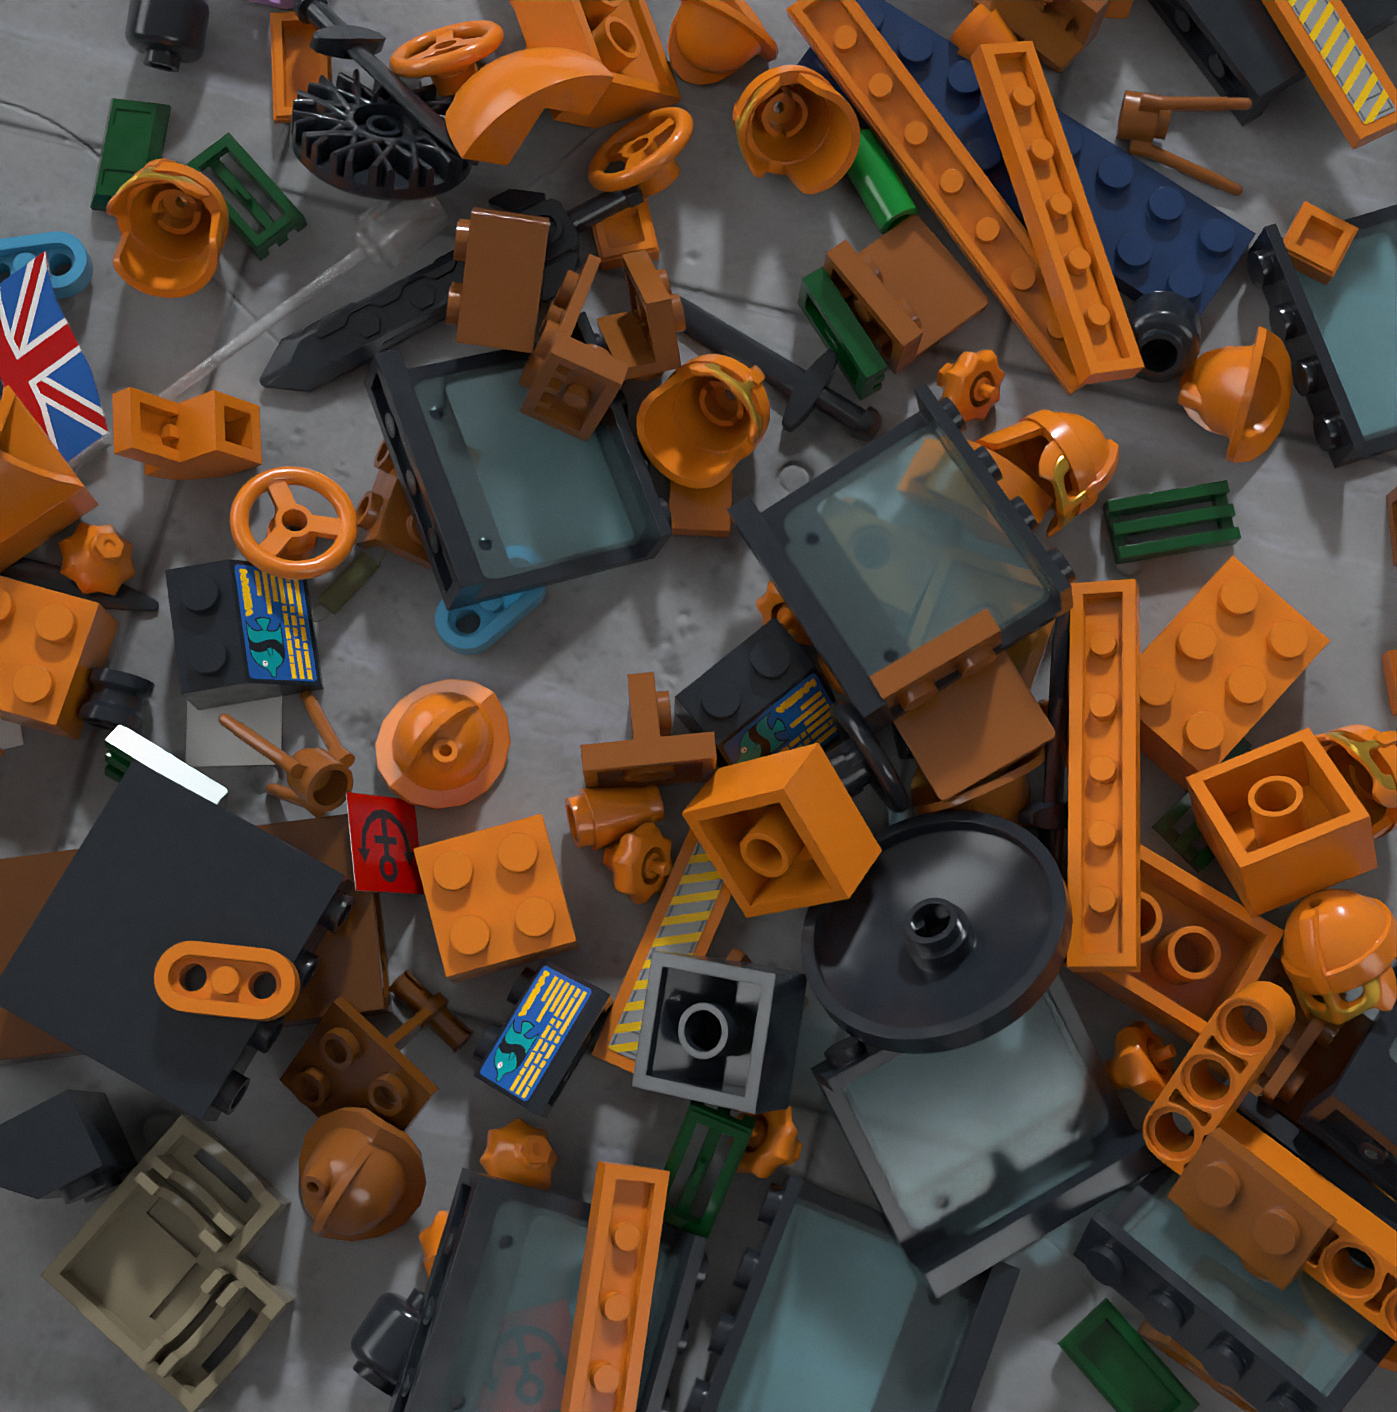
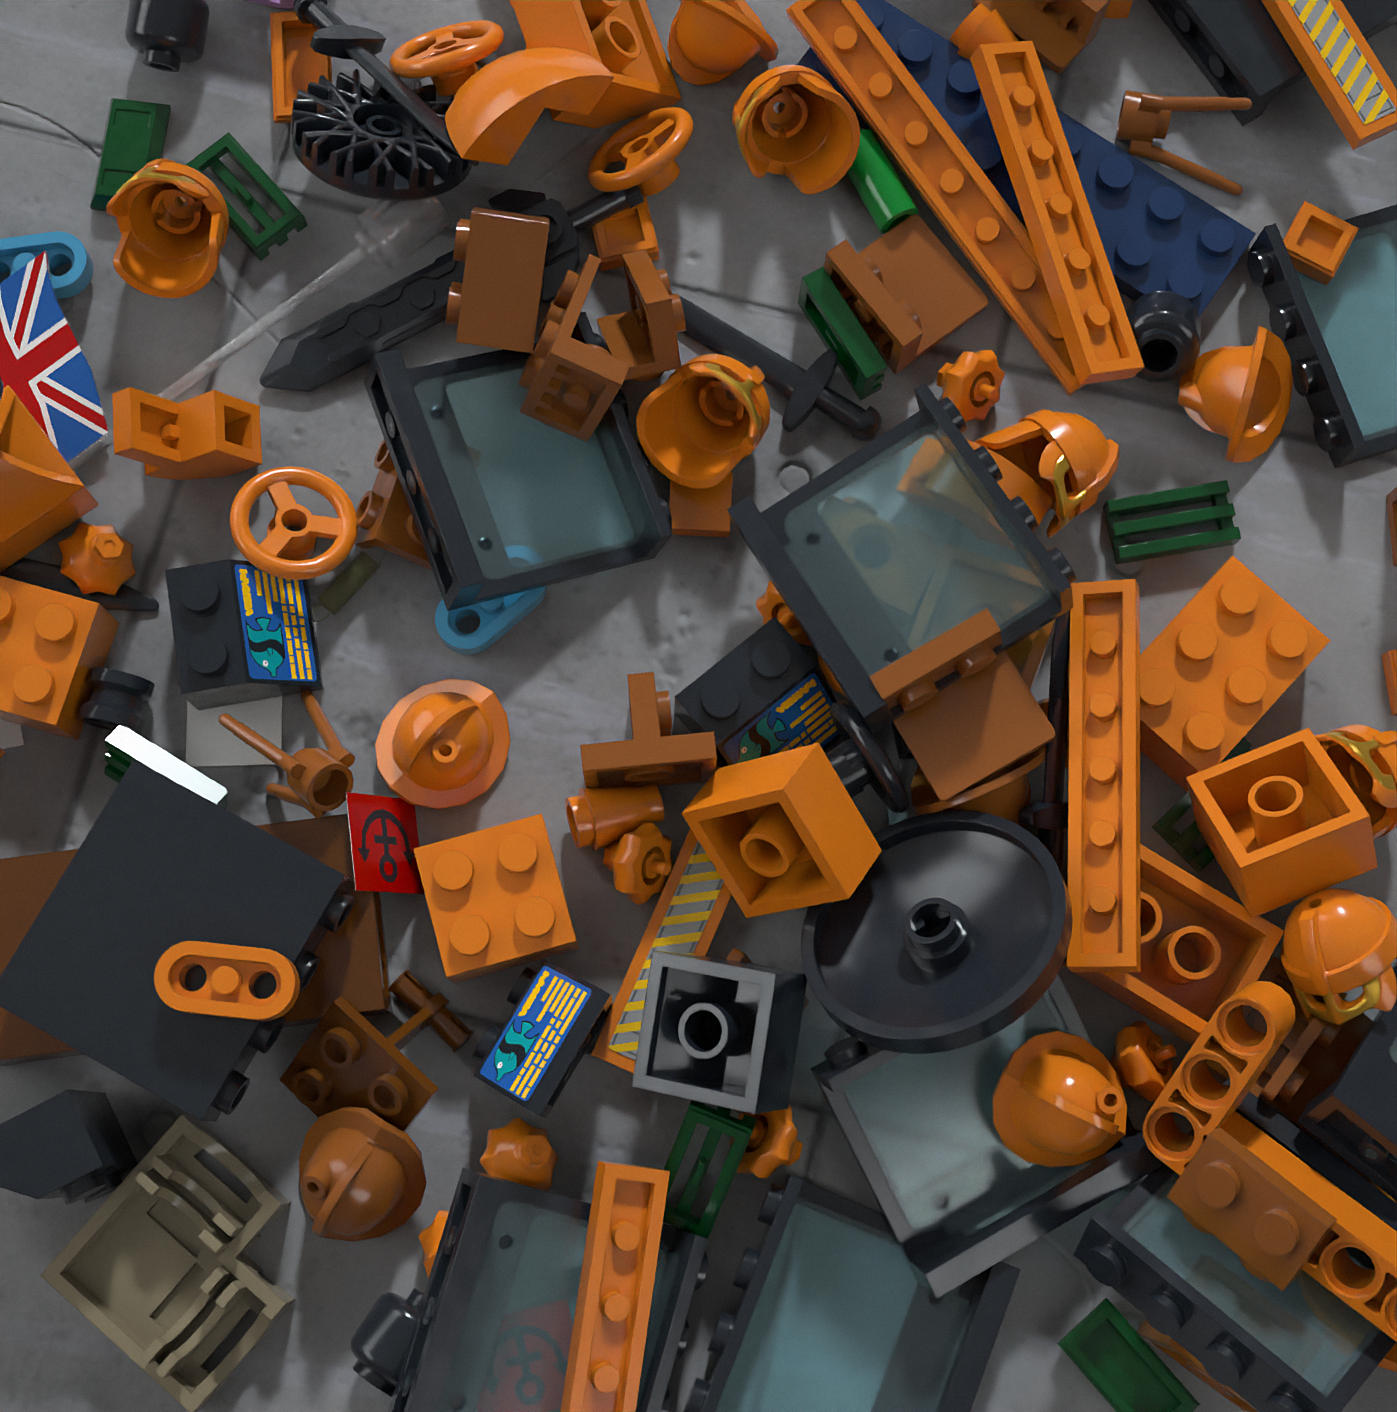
none -> orange helmet [992,1031,1127,1168]

